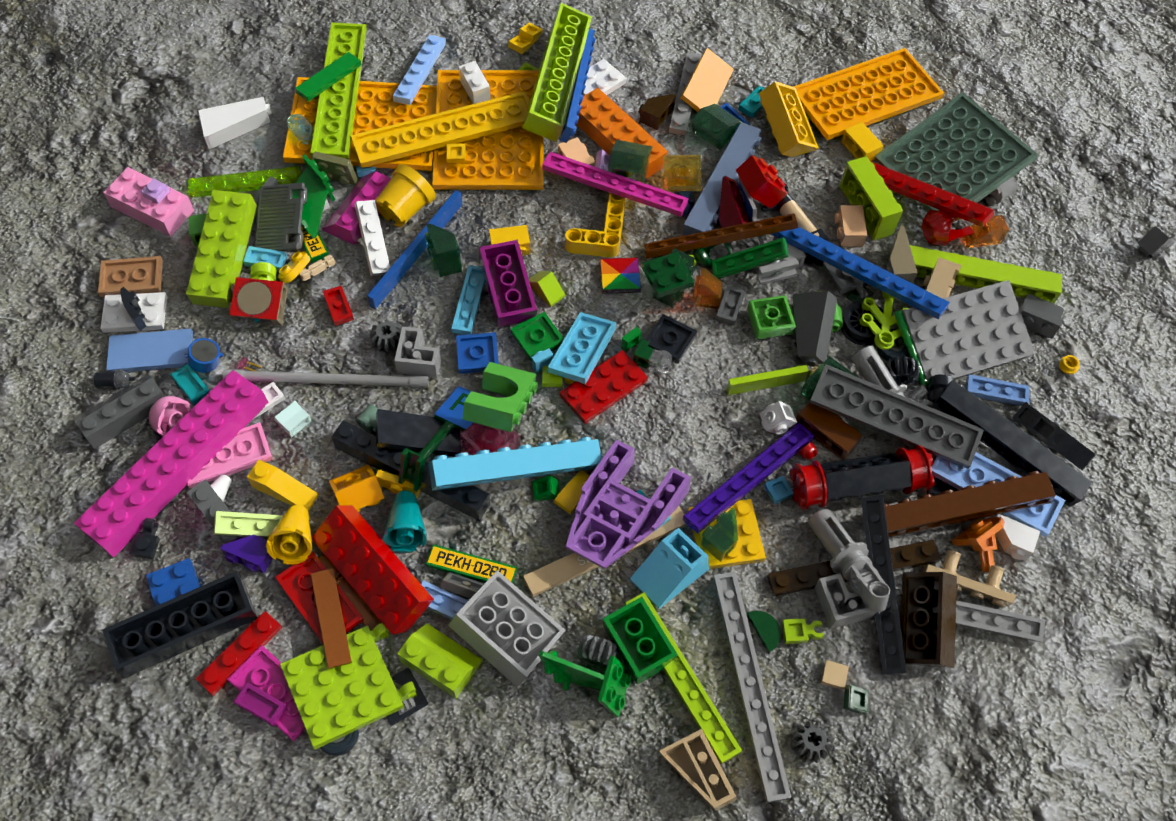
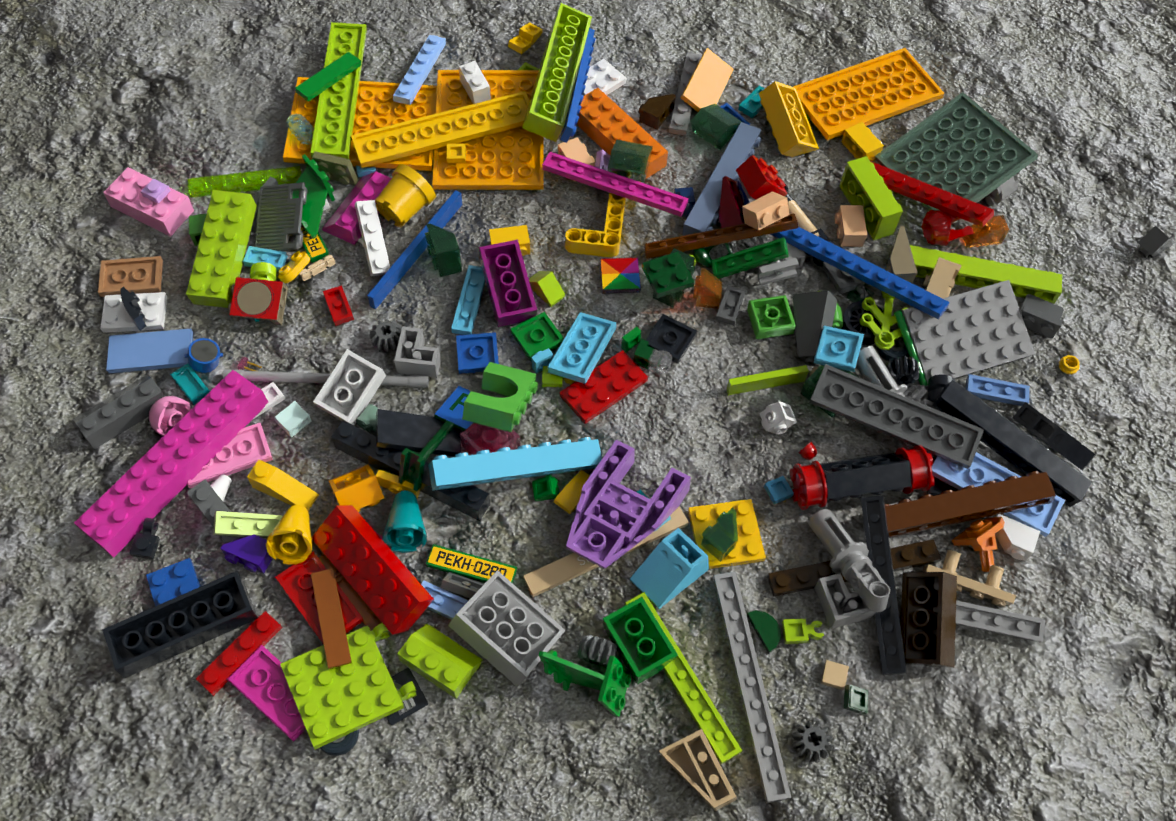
piece [94,369,135,390] -> none
white slope [198,97,272,149] -> none
magenta tile [233,682,287,727] -> none
clear yellow slope [663,155,702,191] -> none
dark purple tile [683,423,814,534] -> none
reddish brown brick [795,401,863,460] -> none
none -> white brick [313,349,386,426]
none -> light nougat brick [742,192,789,230]
none -> medium azure plate [814,326,864,372]

